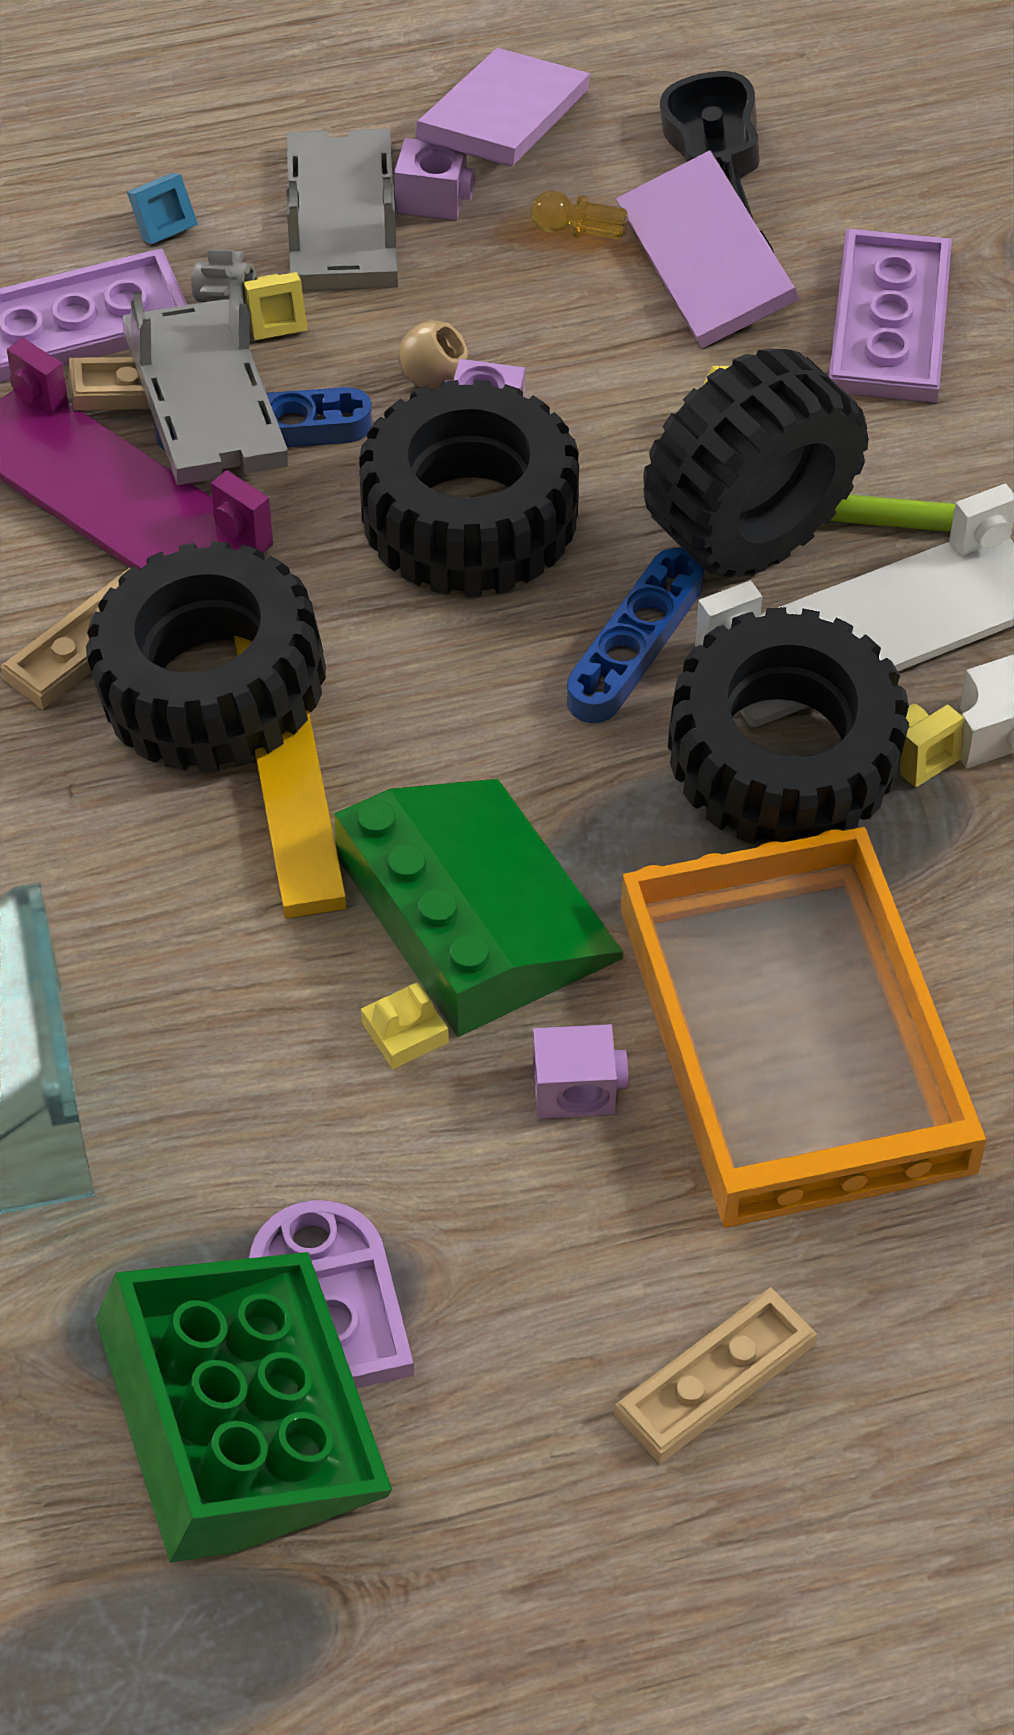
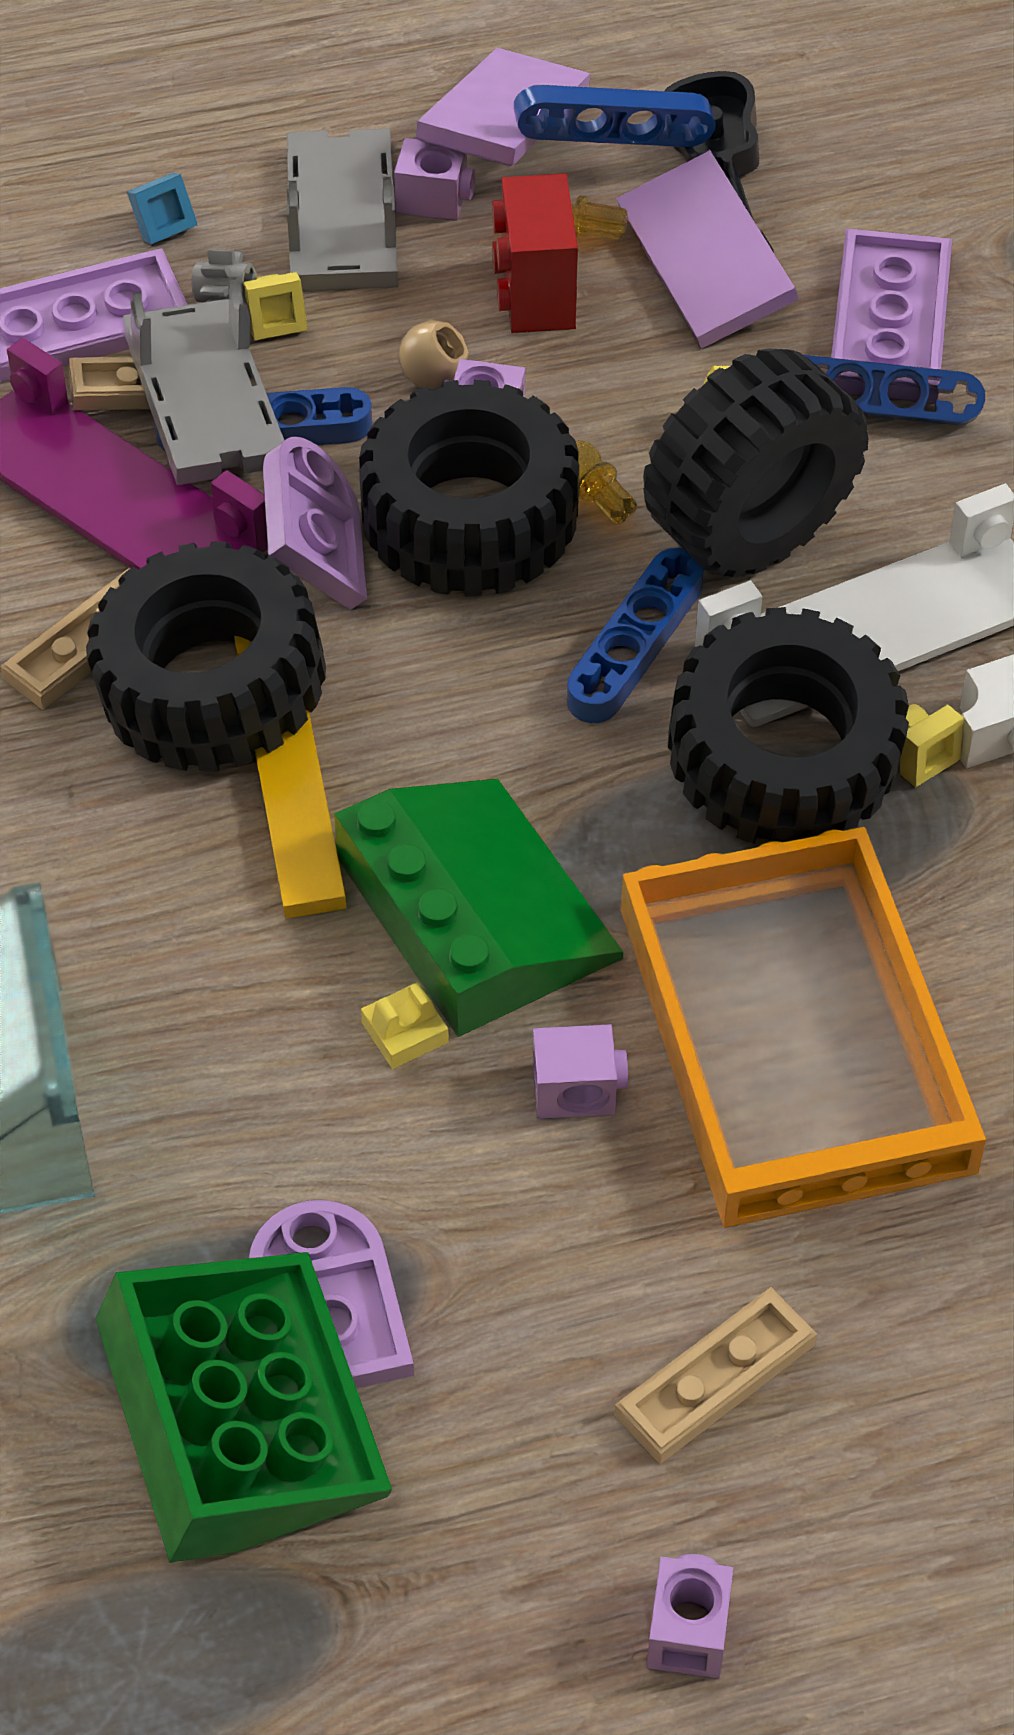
lime piece [830,494,955,532] -> none
none -> lavender tile [263,437,367,610]
none -> red brick [492,173,578,333]
none -> blue beam [513,85,716,147]
none -> clear yellow axle [576,440,637,524]
none -> lavender brick [647,1554,733,1679]
none -> blue beam [803,355,986,426]

